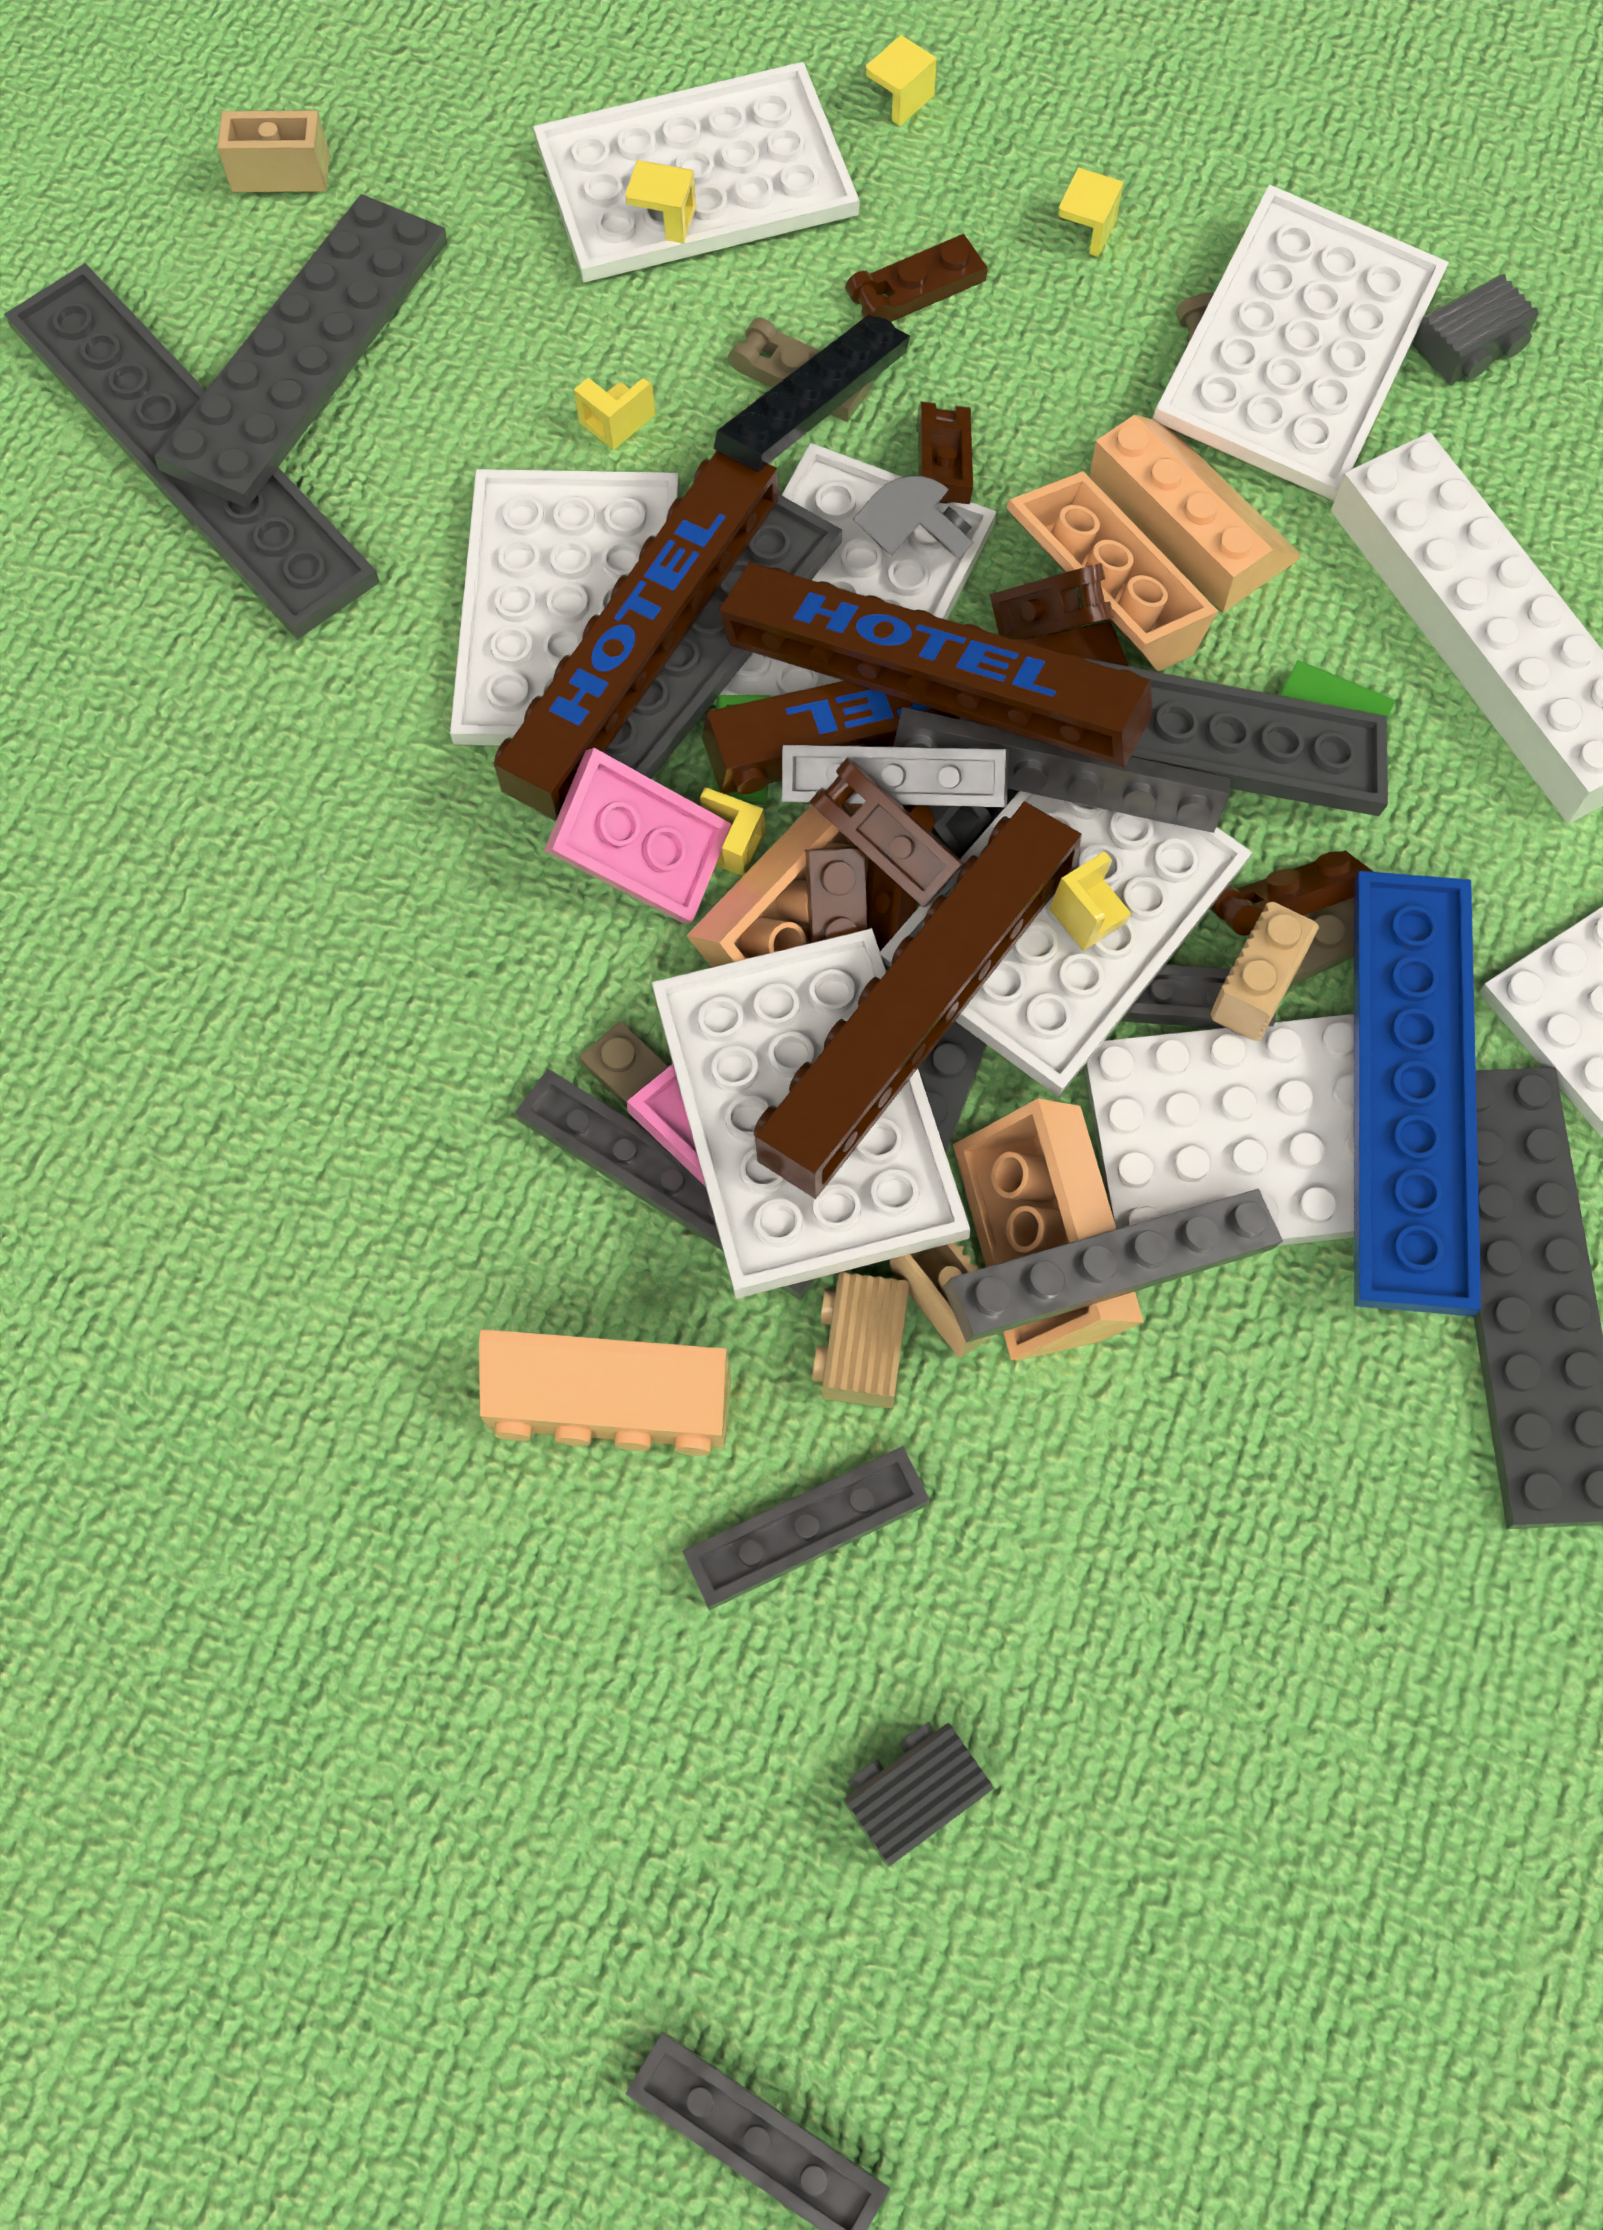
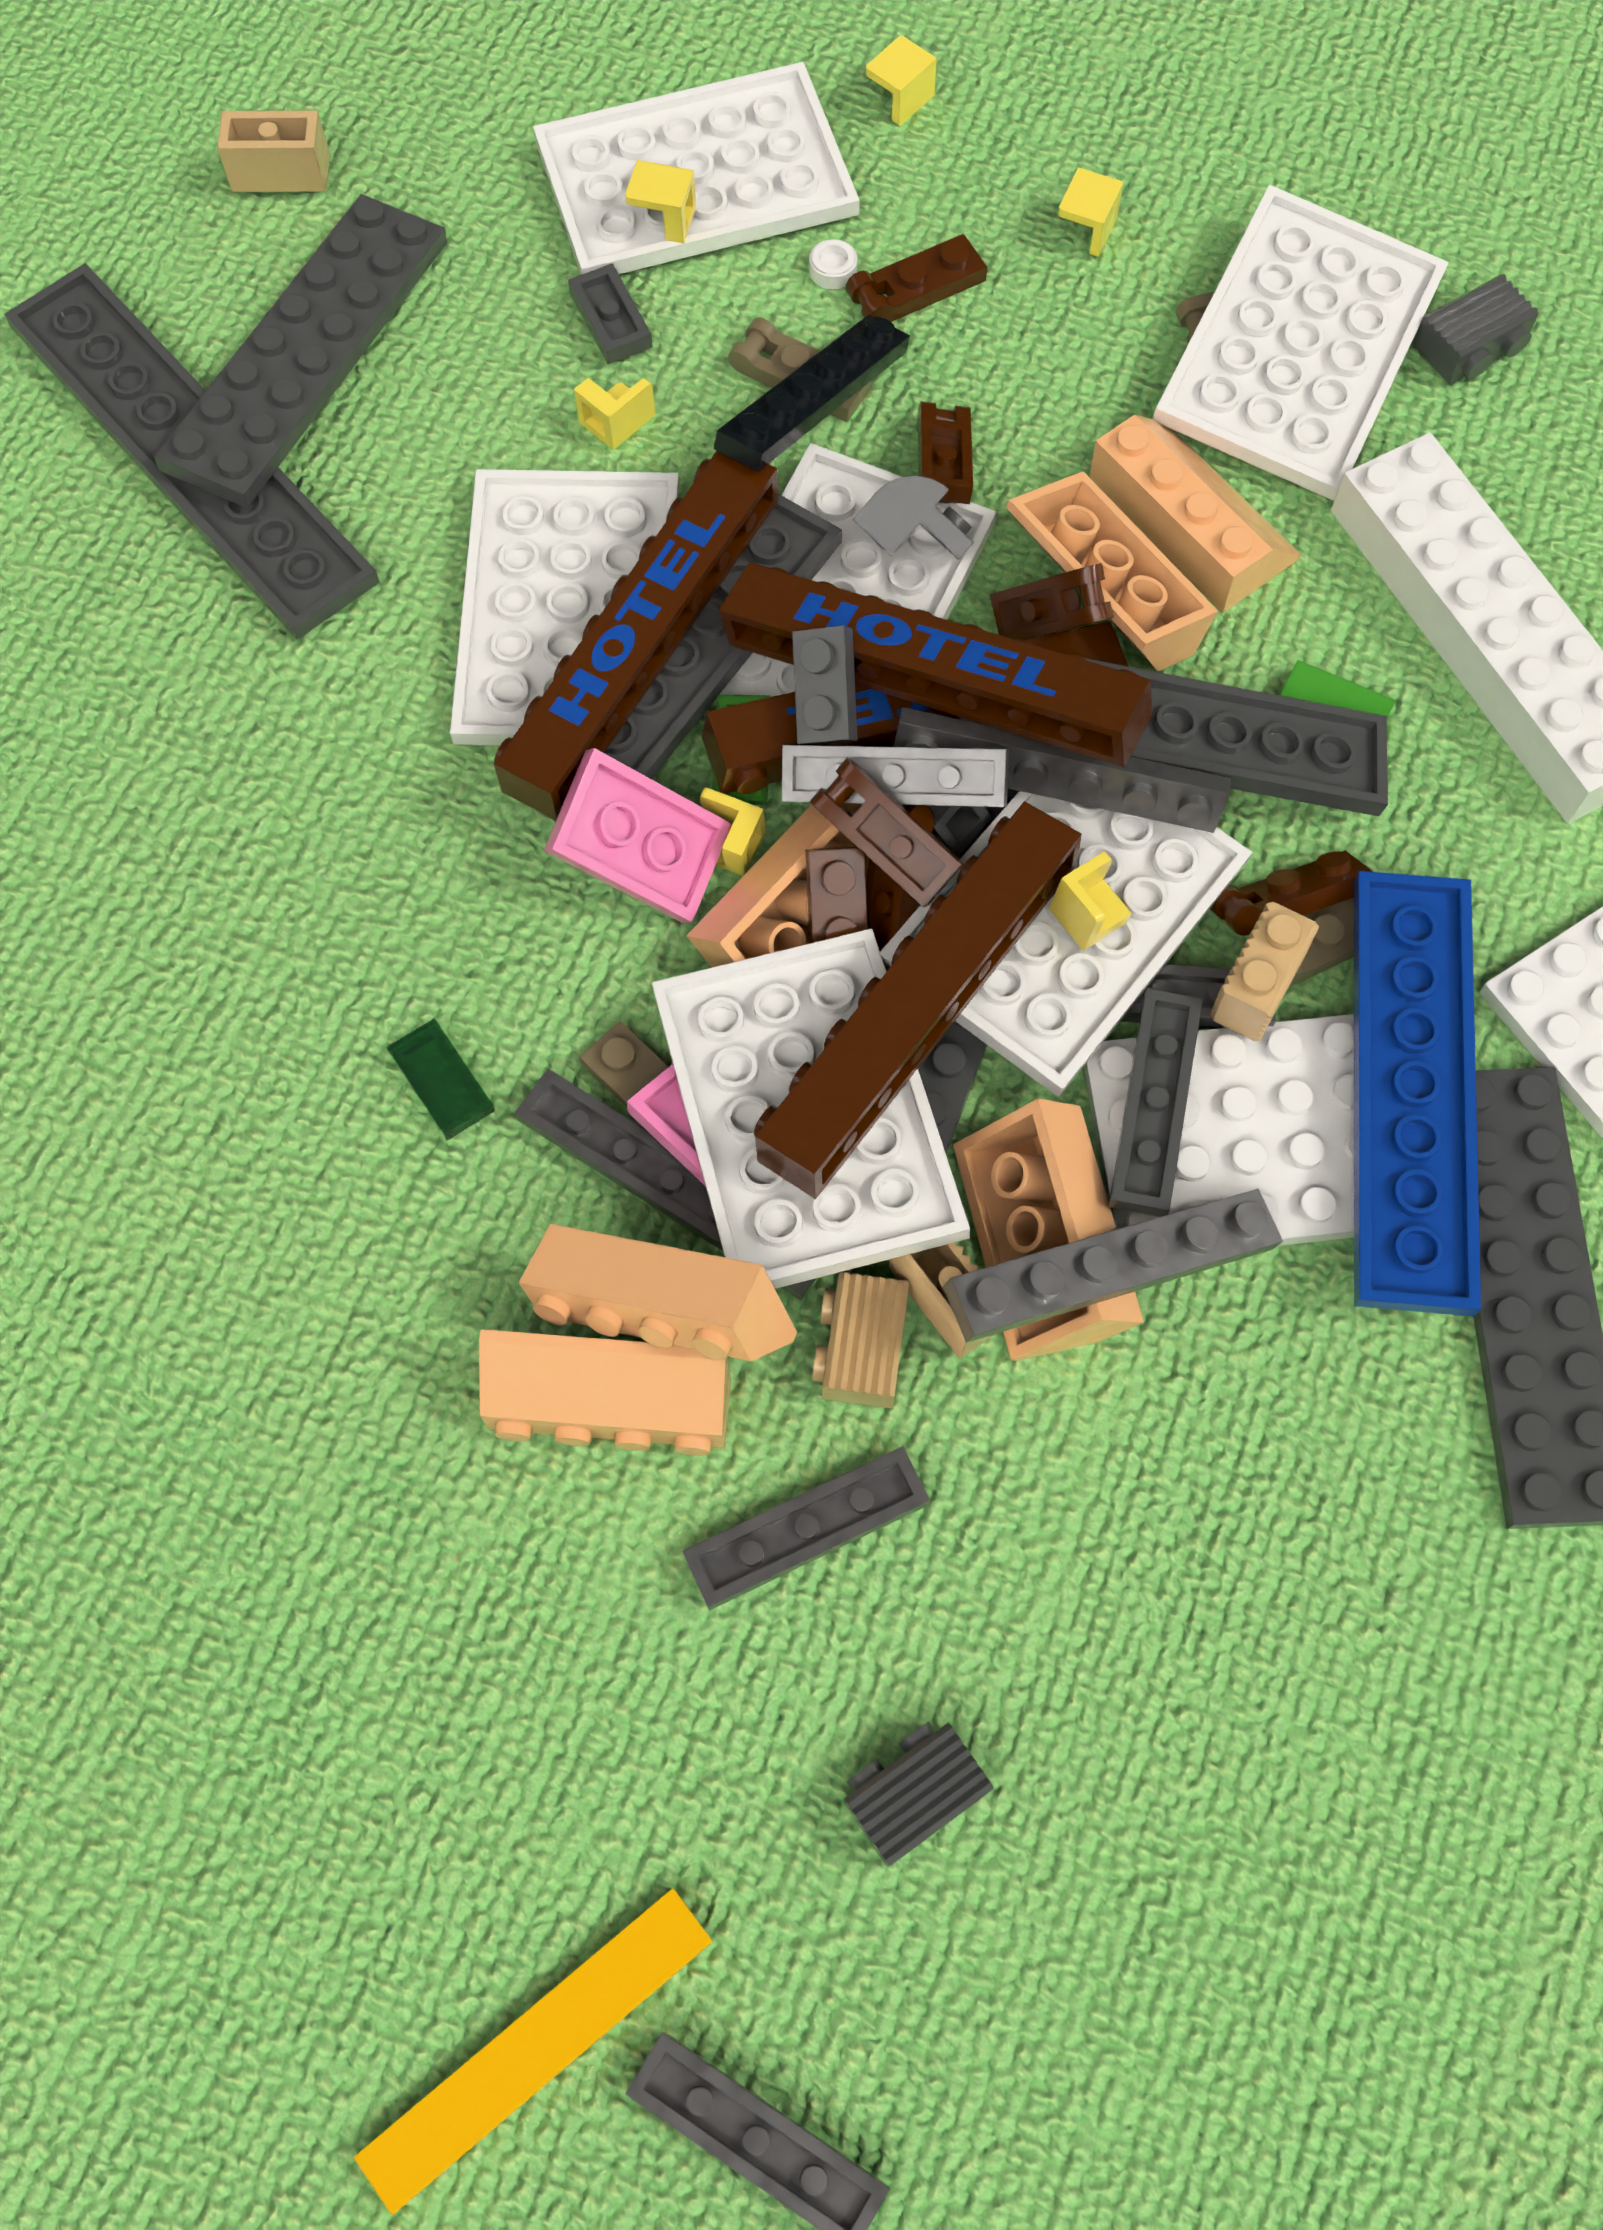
none -> yellow tile [353,1888,714,2215]
none -> clear green tile [386,1018,495,1141]
none -> light nougat slope [519,1224,797,1362]
none -> dark grey plate [568,263,653,364]
none -> dark grey plate [792,625,857,746]
none -> white tile [809,239,857,290]
none -> dark grey plate [1108,988,1203,1217]

